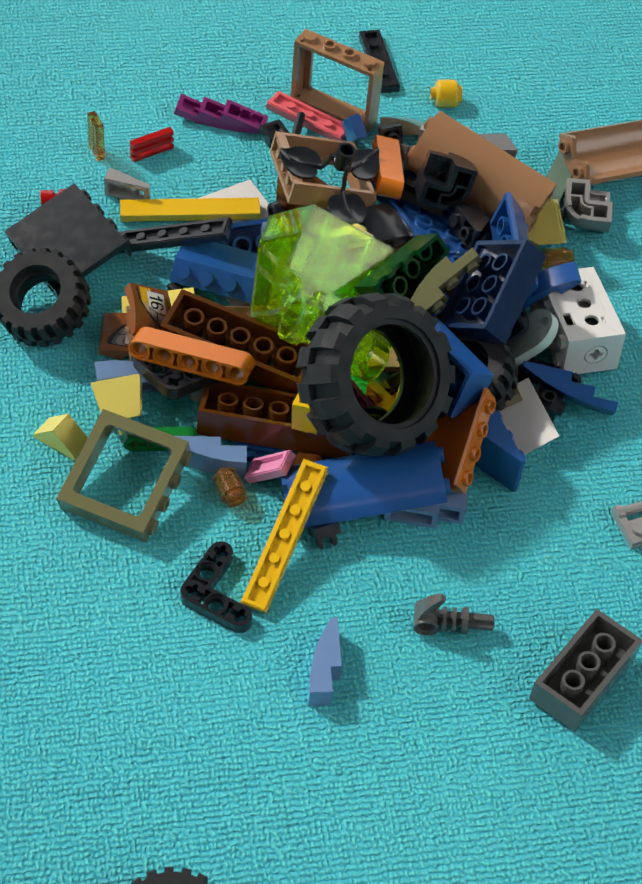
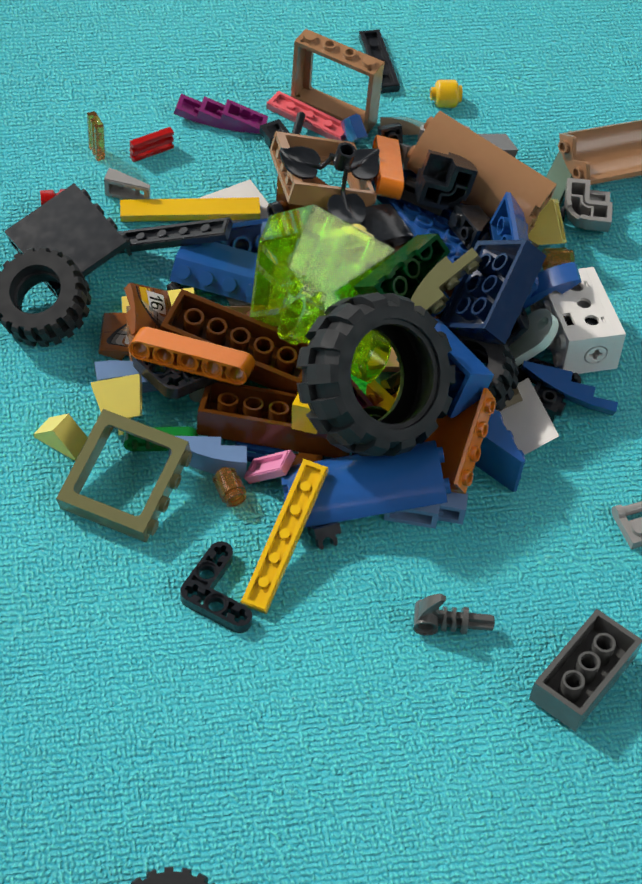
medium blue slope [308,617,342,706] -> none

